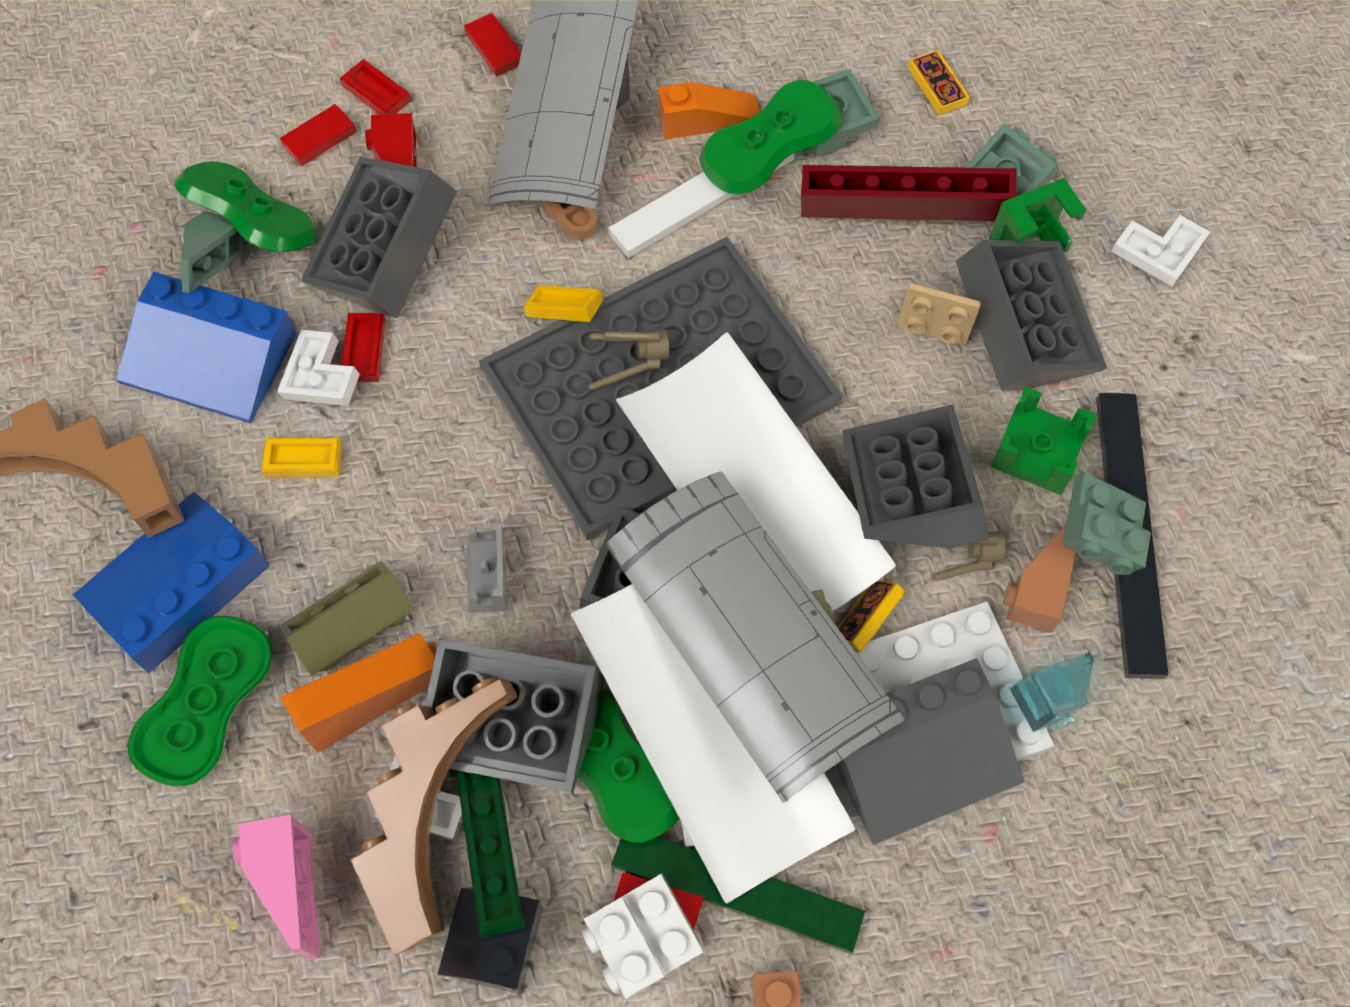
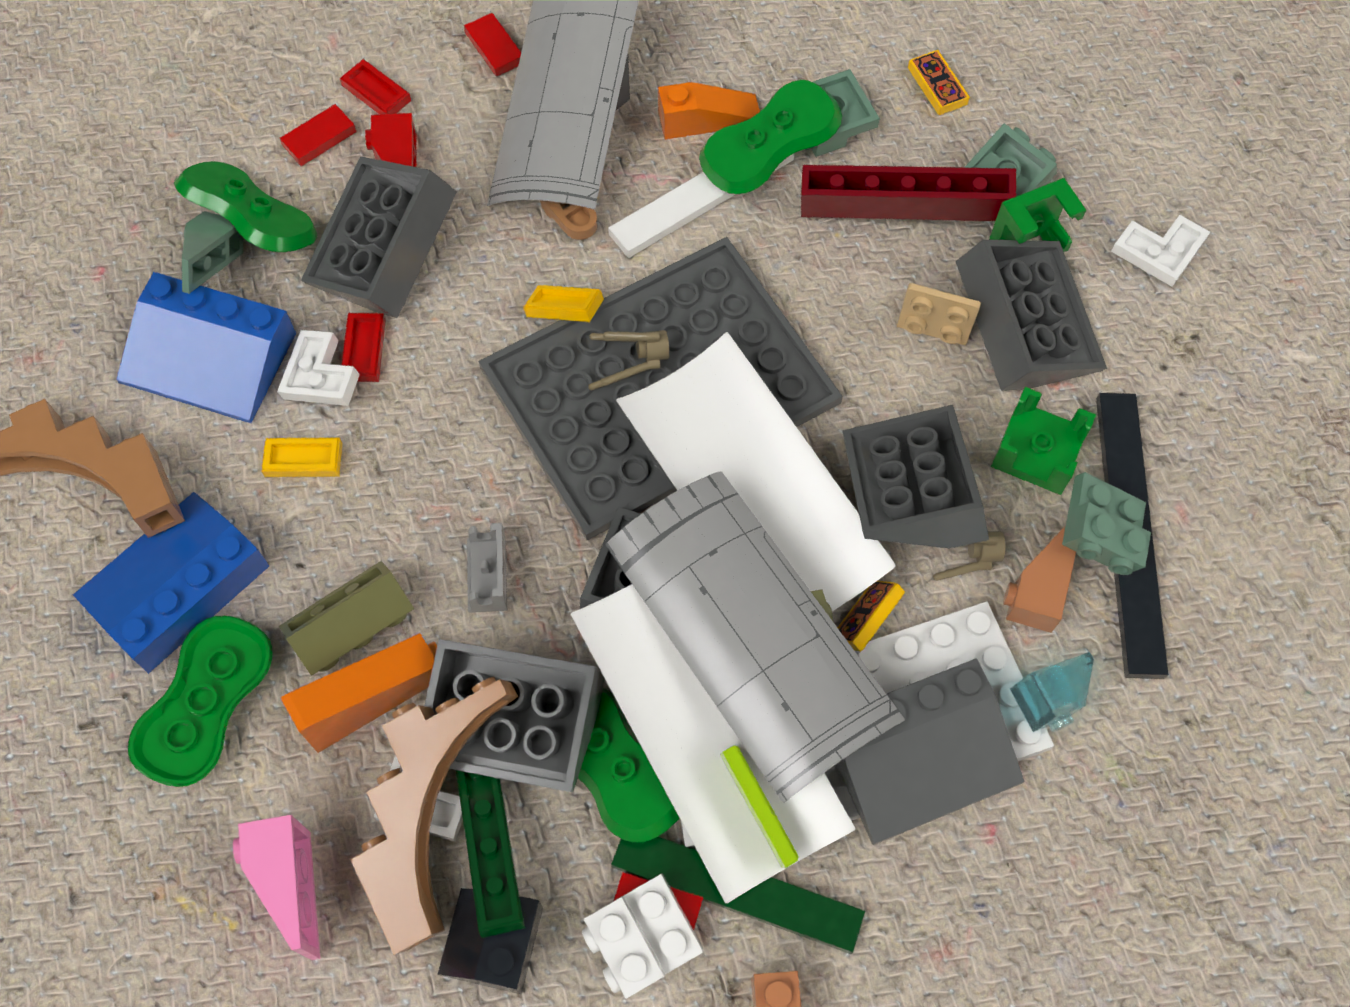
none -> lime tile [720,745,799,868]

